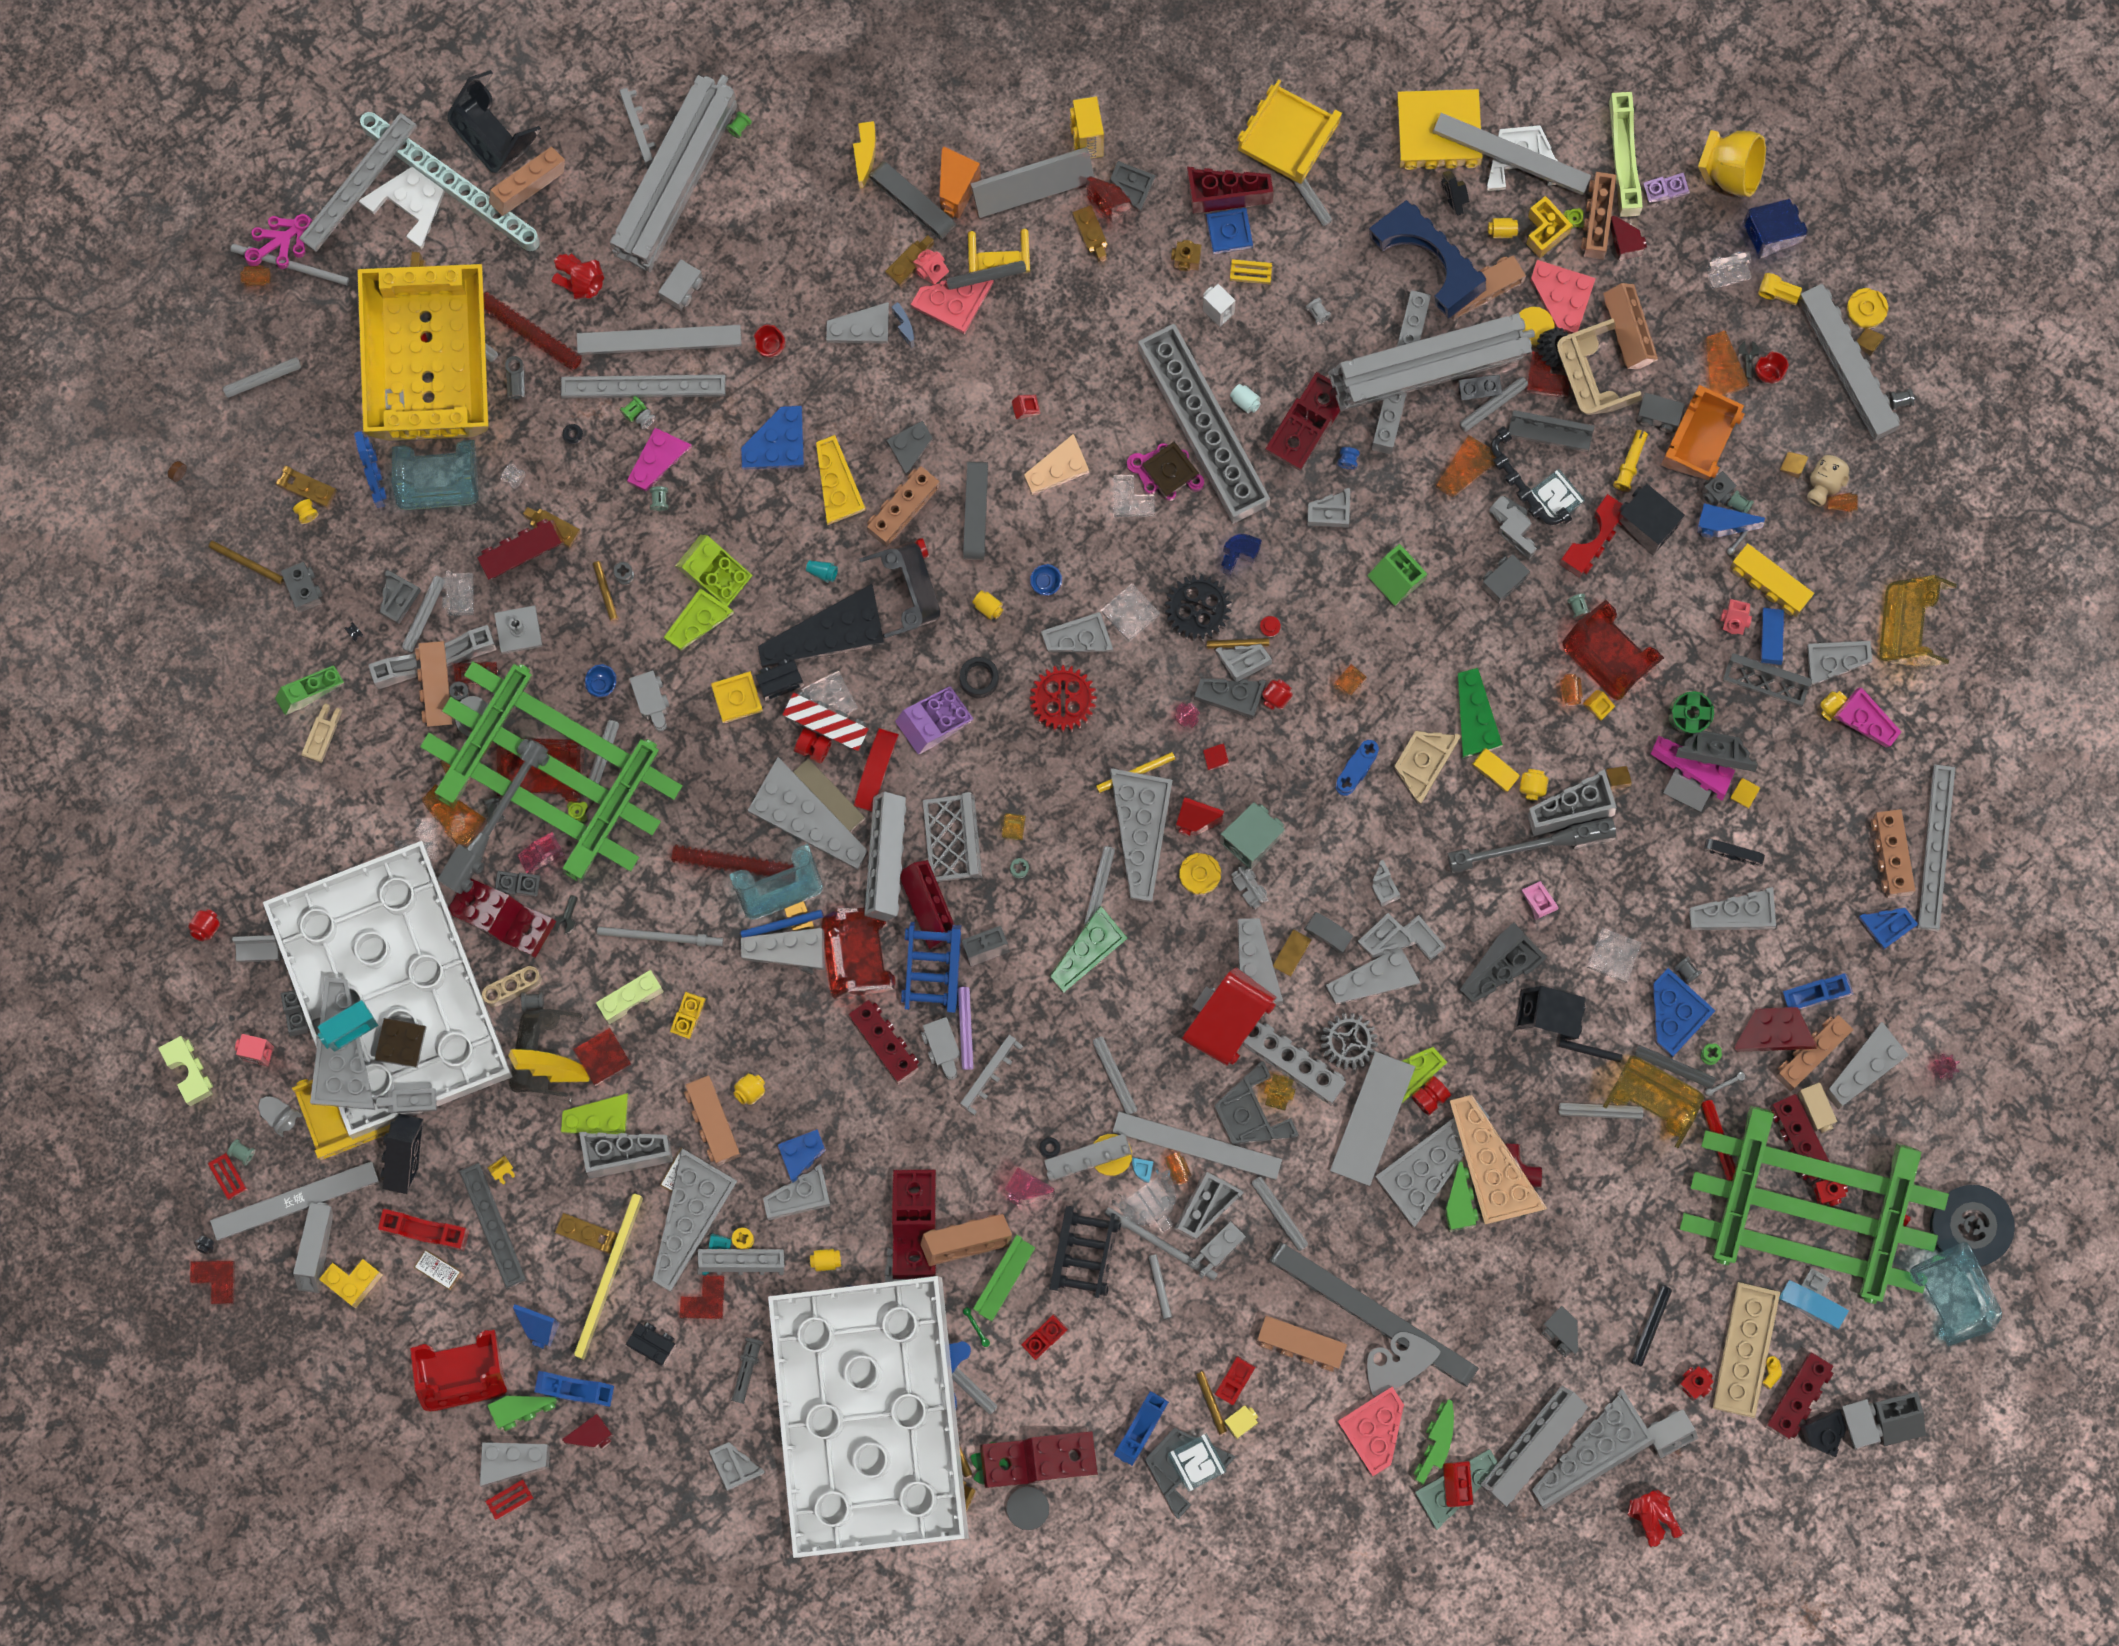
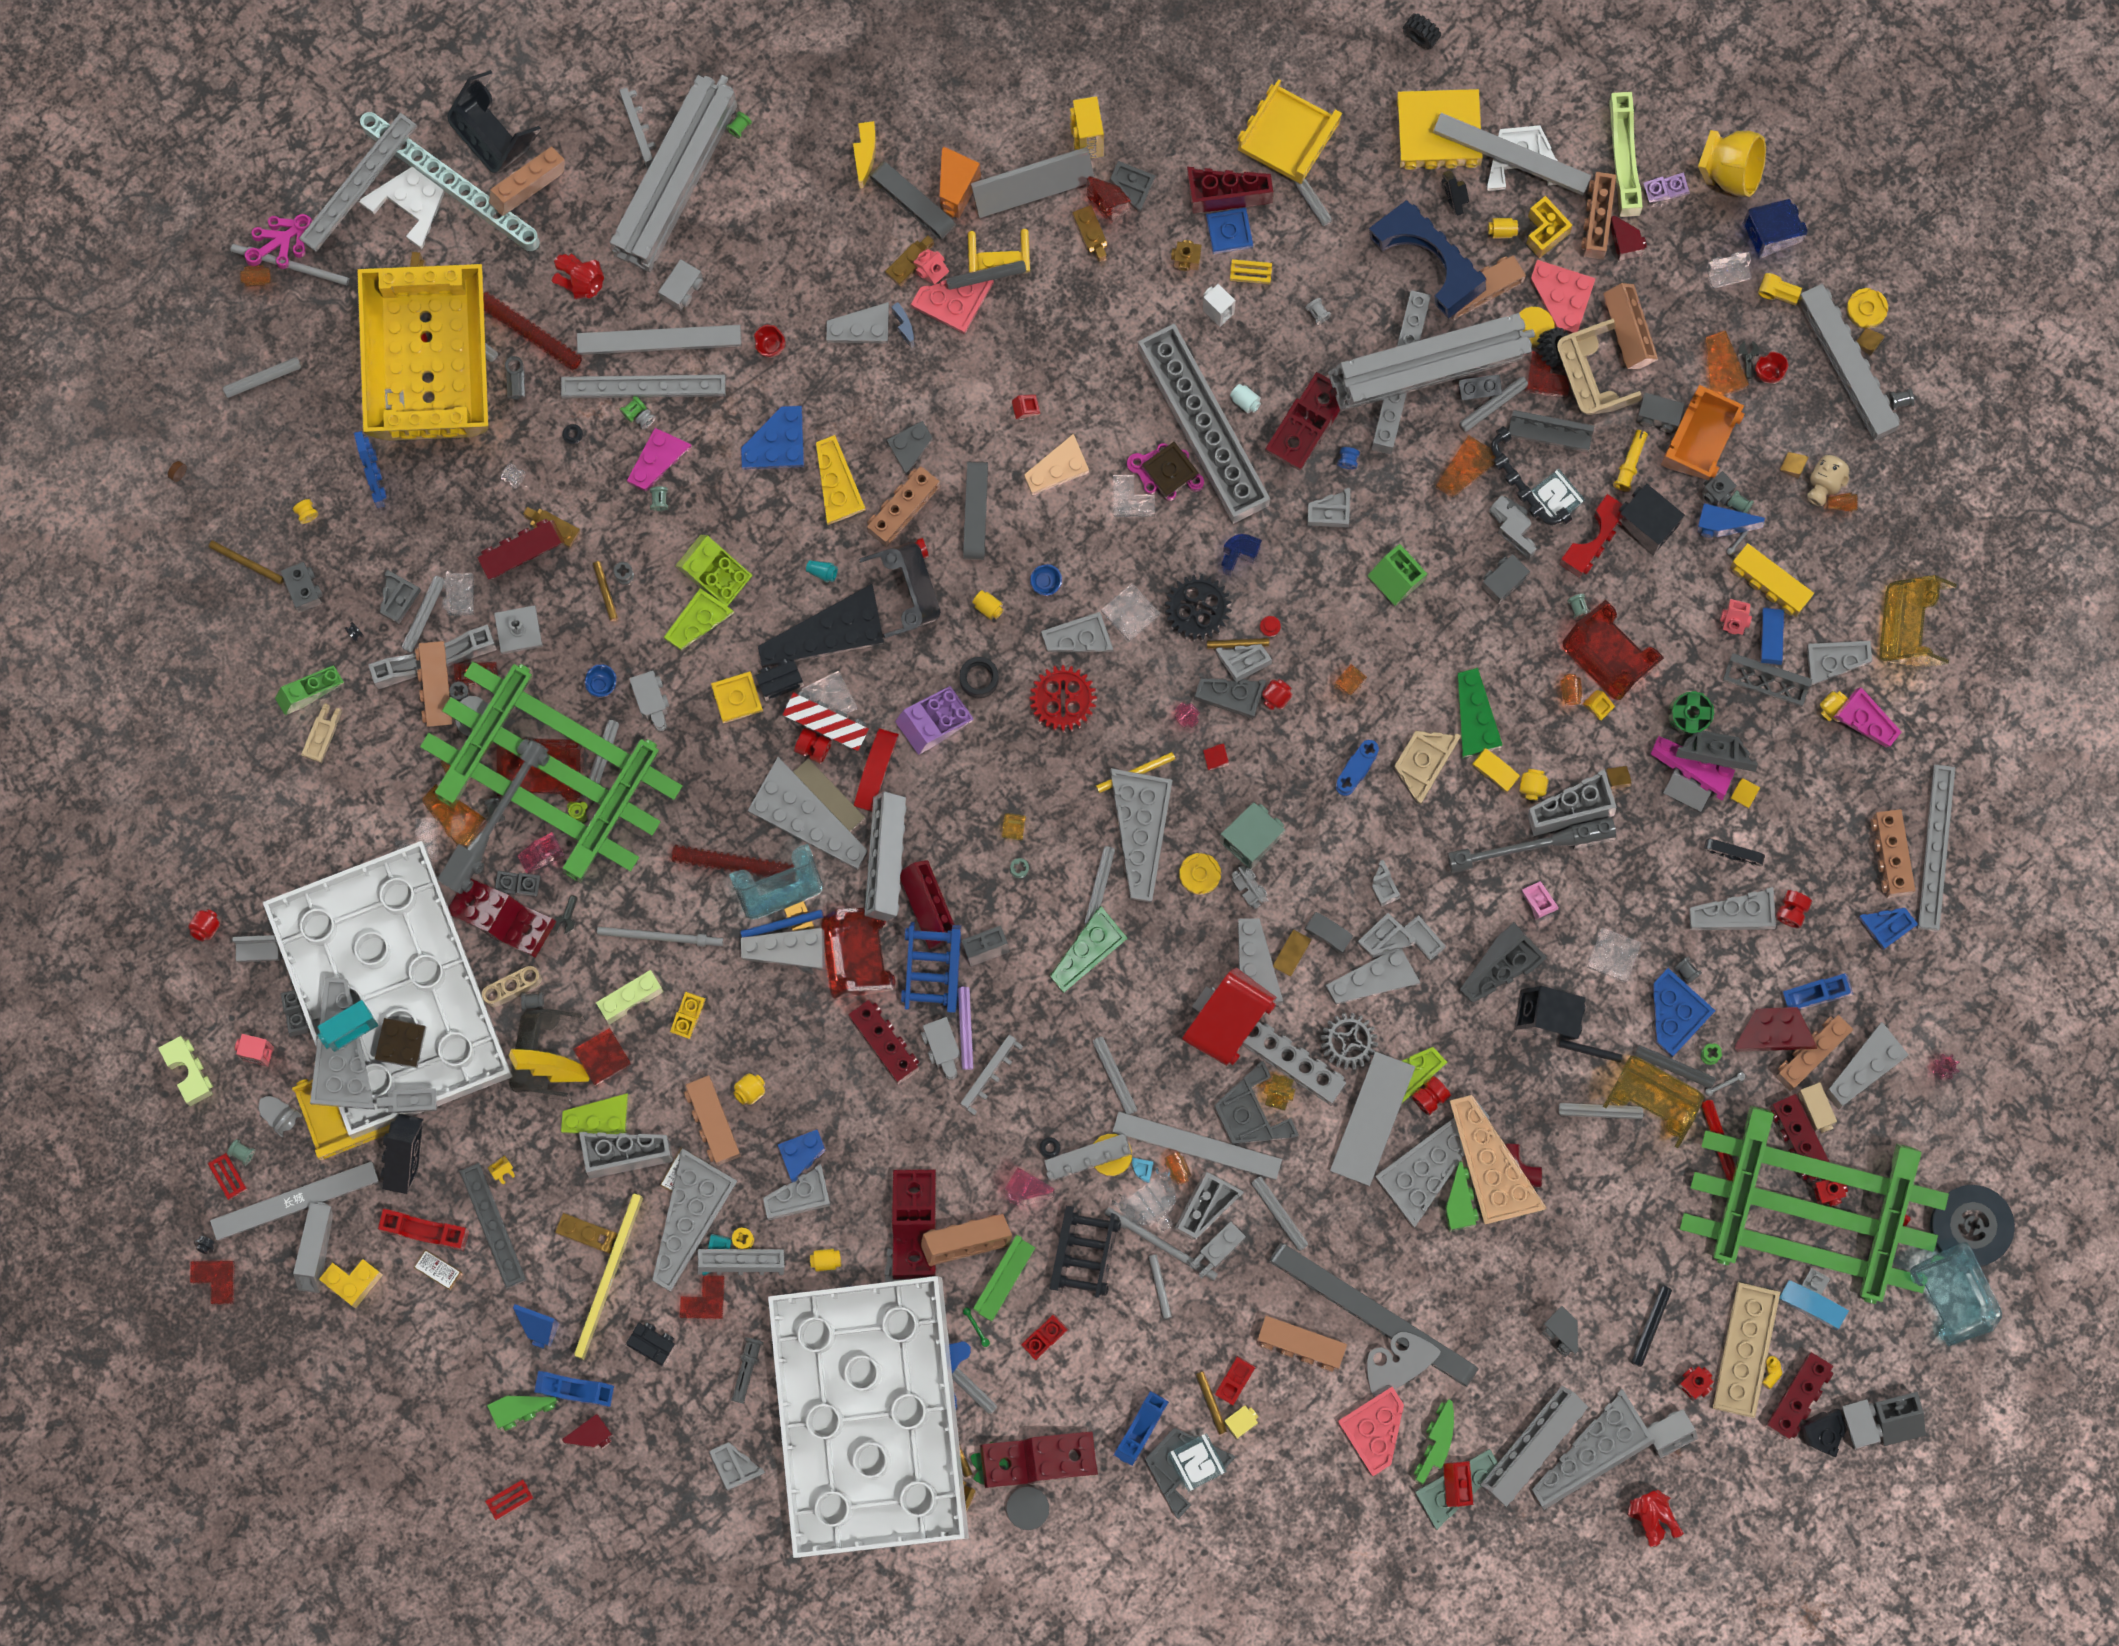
pearl gold plate [275,466,337,509] -> none
clear light blue windscreen [391,440,479,510] -> none
red windscreen [410,1330,507,1412] -> none
light grey wedge [480,1442,550,1488] -> none
light grey fence [923,792,982,882] -> none
red slope [1176,797,1224,837] -> none
lime plate [1564,208,1584,229] -> none
none -> black tyre [1402,13,1441,50]
none -> red wheel [1776,890,1813,929]

